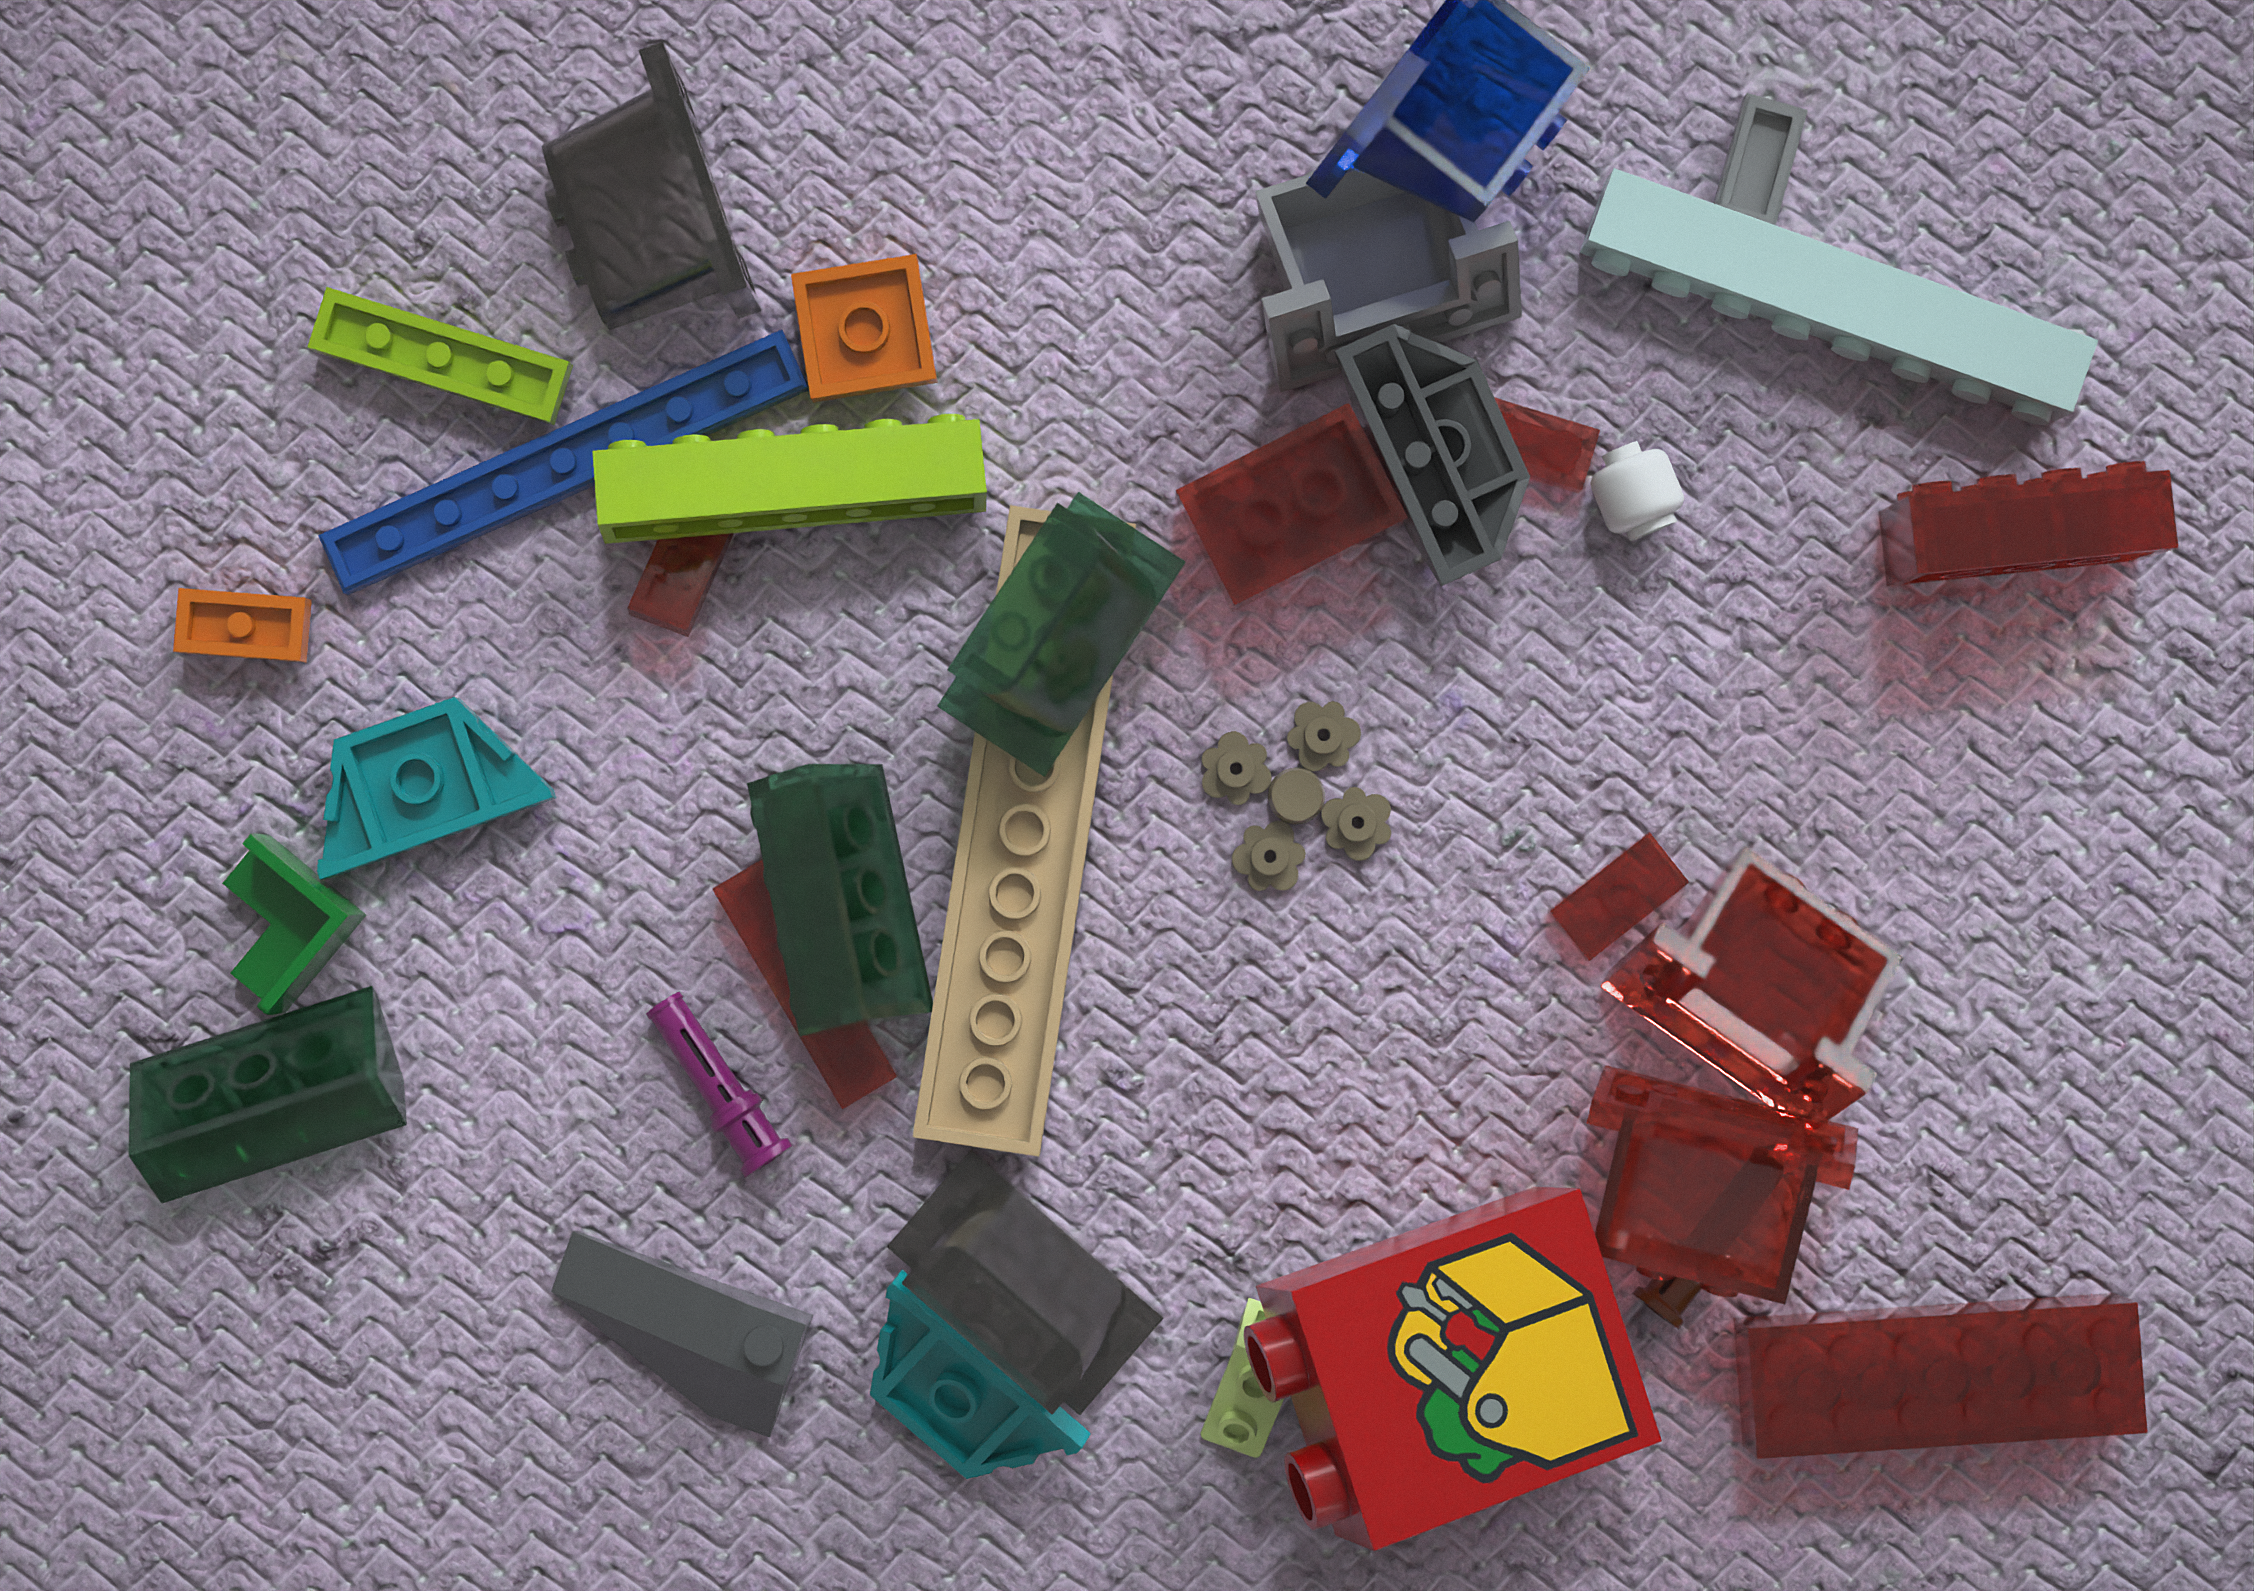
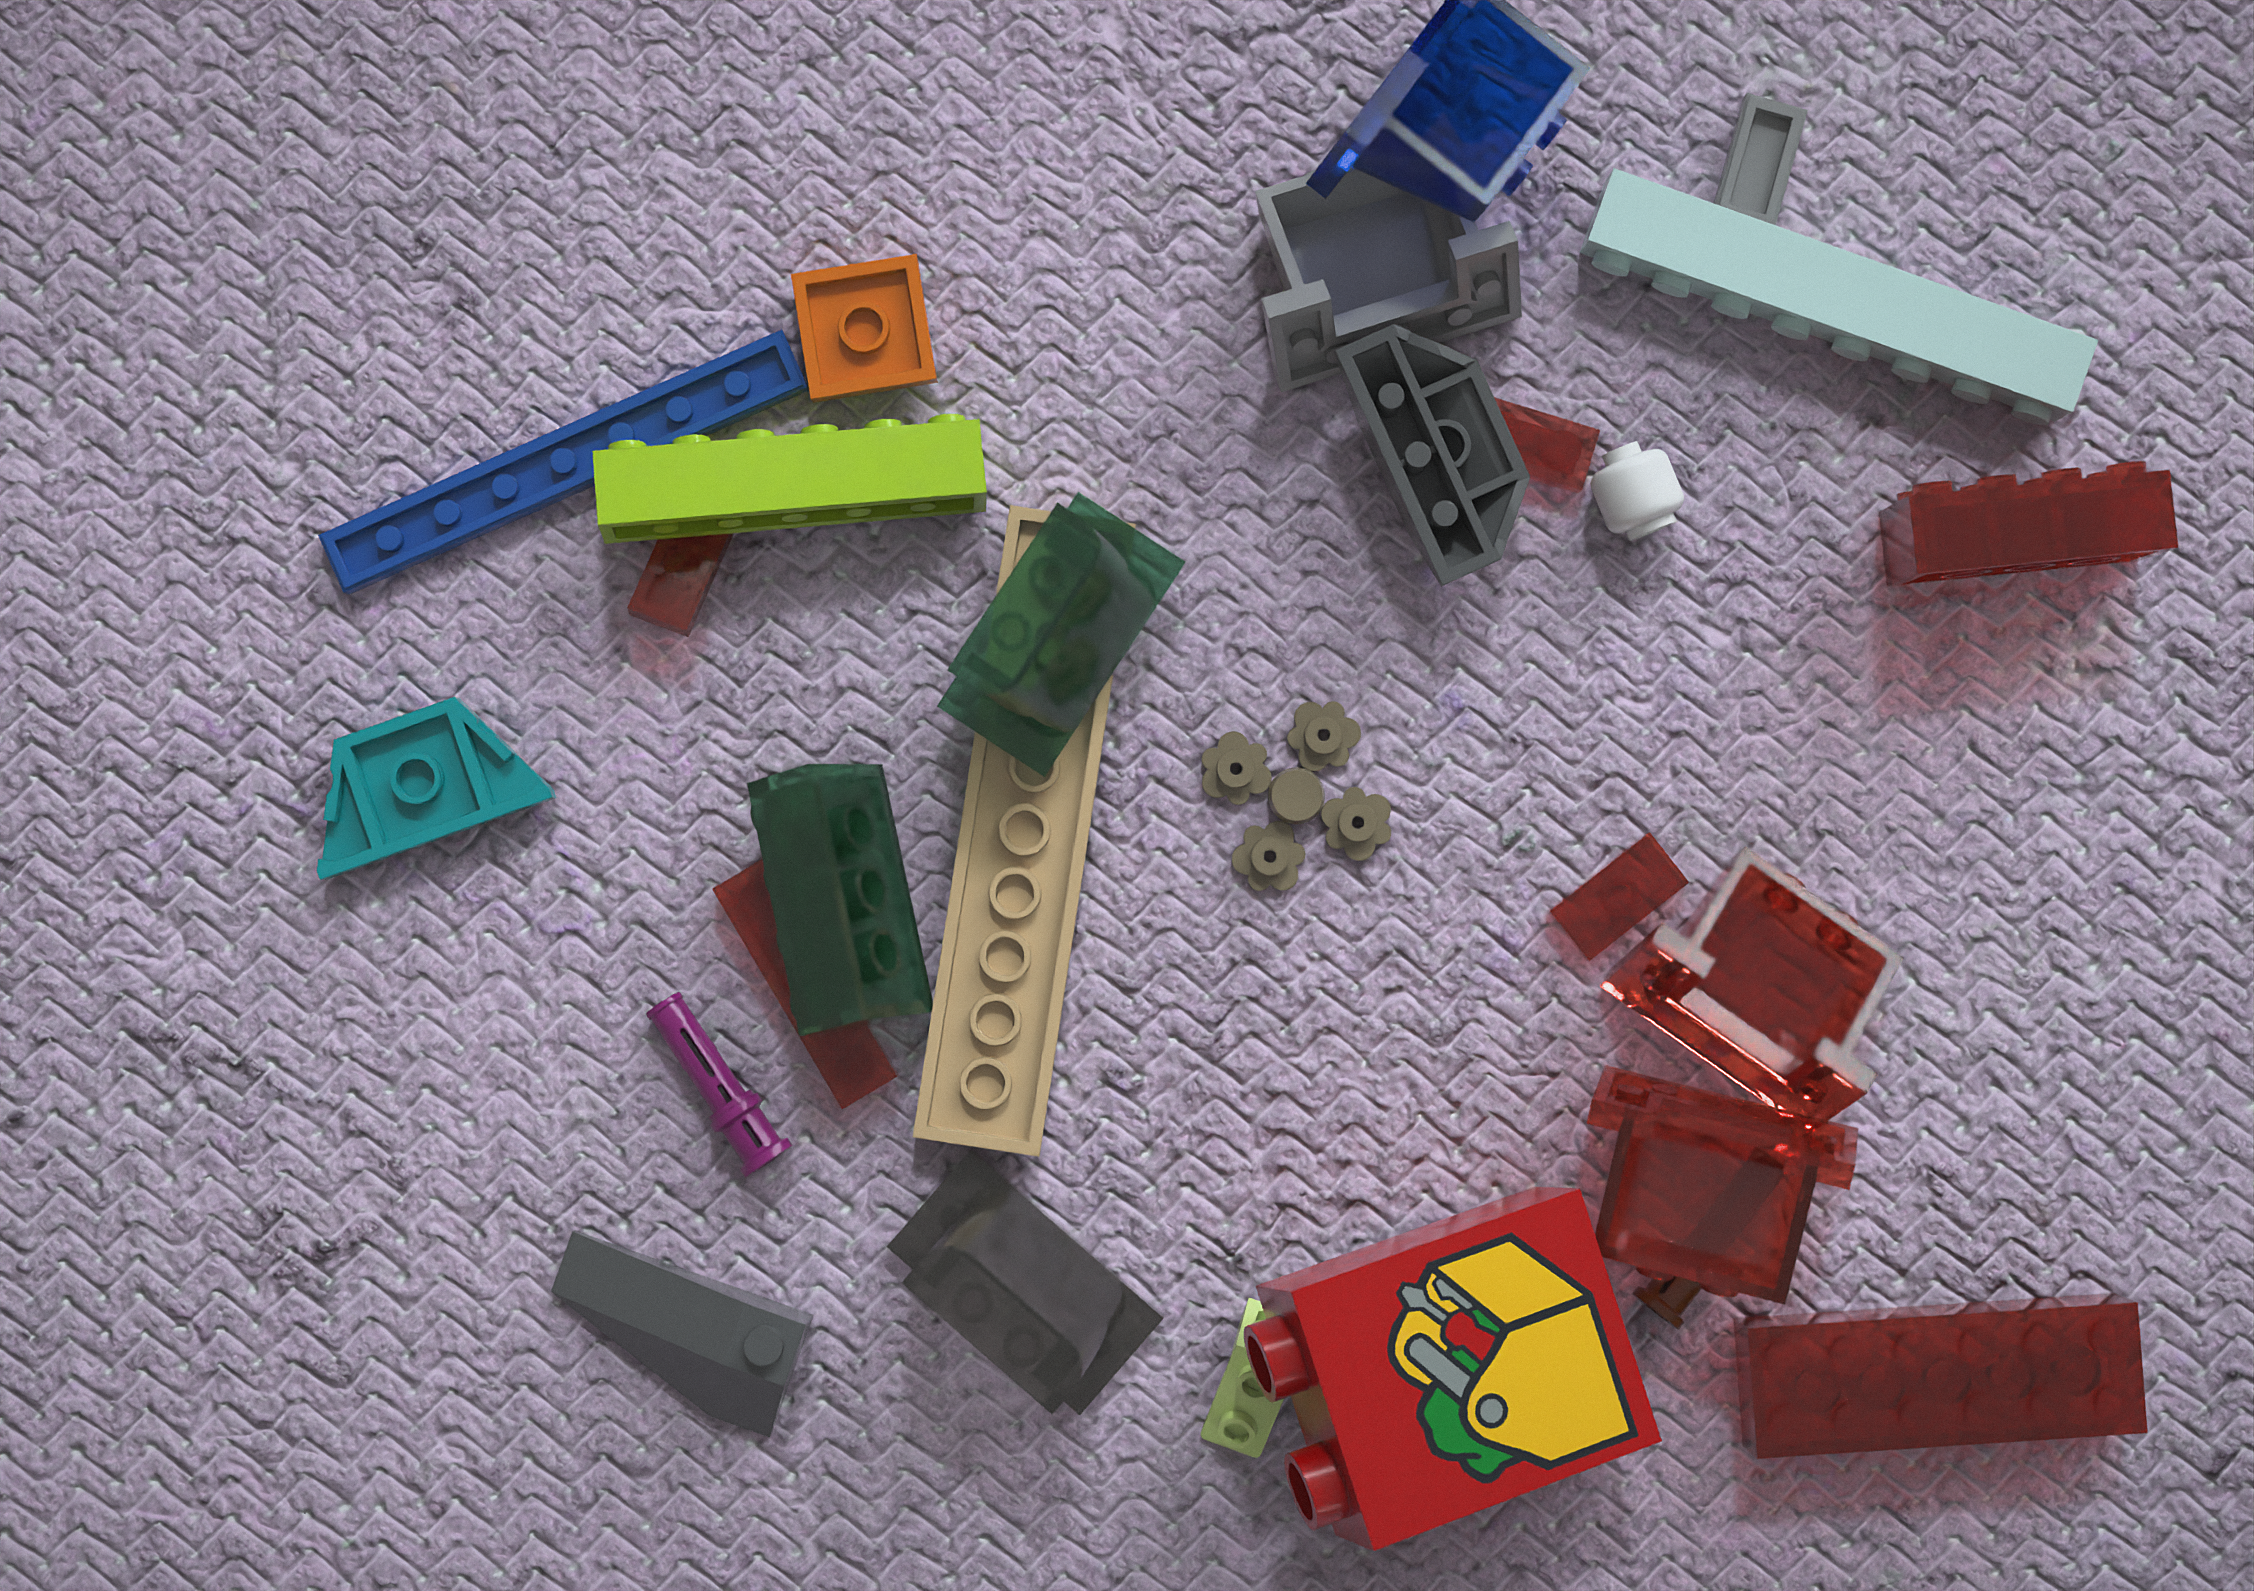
clear green slope [128,986,407,1204] -> none
orange plate [173,588,312,663] -> none
green panel [222,833,366,1015] -> none
lime plate [307,287,573,425] -> none
clear smoke windscreen [542,42,762,330] -> none
teal wing [870,1269,1091,1479] -> none
clear red brick [1175,403,1408,612] -> none

